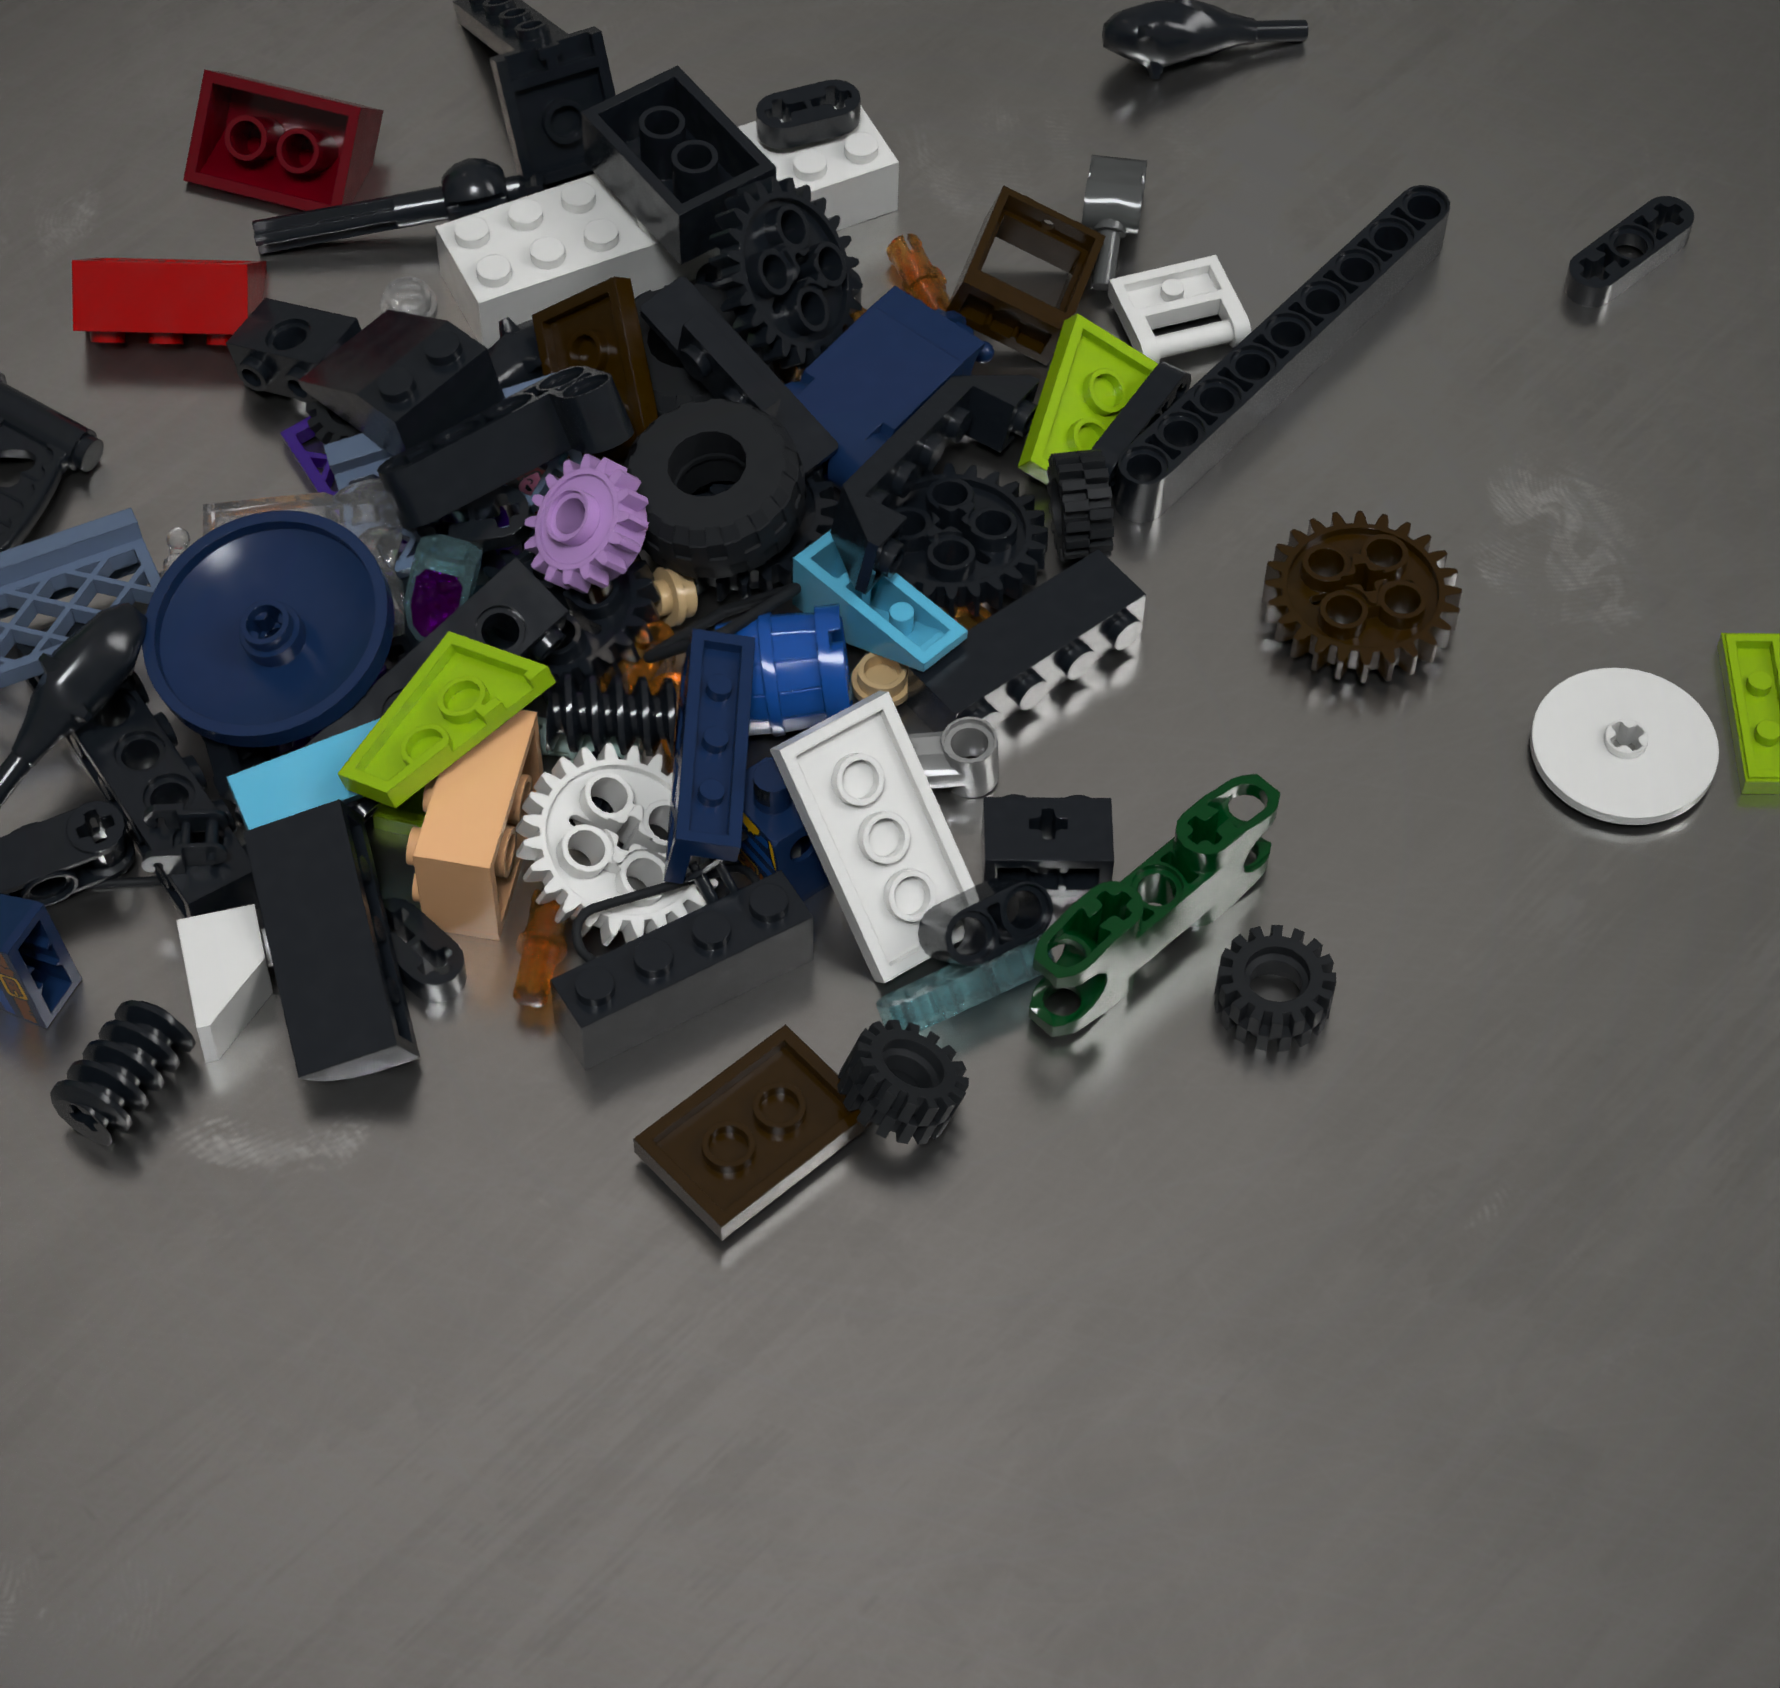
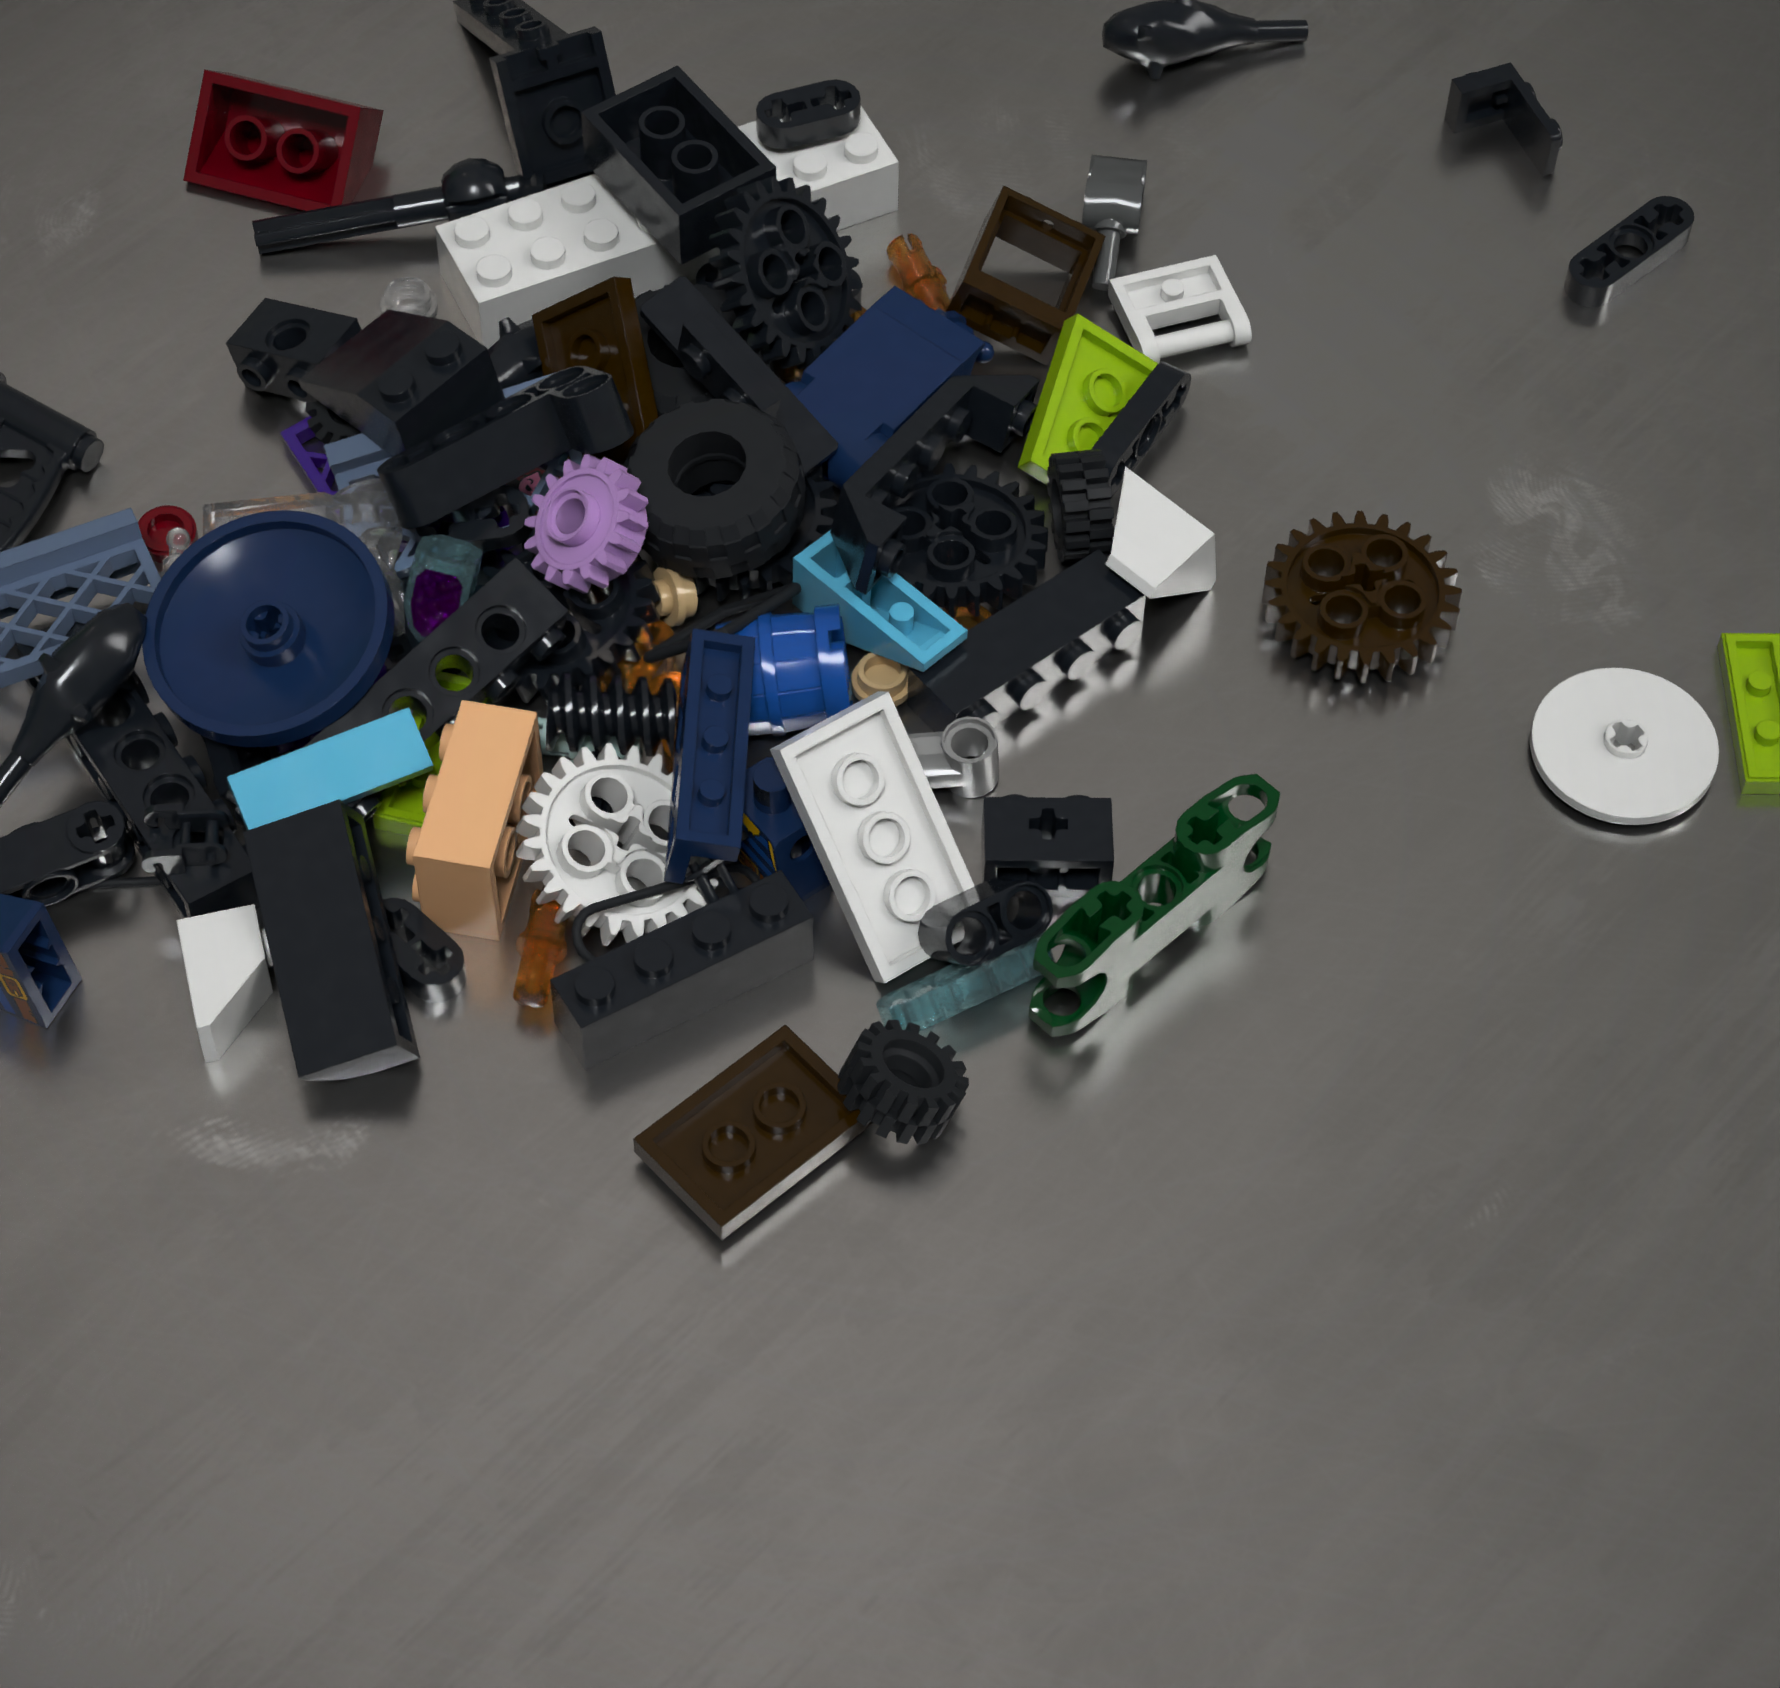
black piece [50,1000,196,1146] -> none
red slope [72,257,267,345] -> none
lime wing [337,631,556,809] -> none
black beam [1114,185,1450,523] -> none
black tyre [1214,925,1336,1052] -> none
none -> dark red tile [138,505,198,563]
none -> white slope [1105,466,1216,599]
none -> black bracket [1444,62,1563,176]

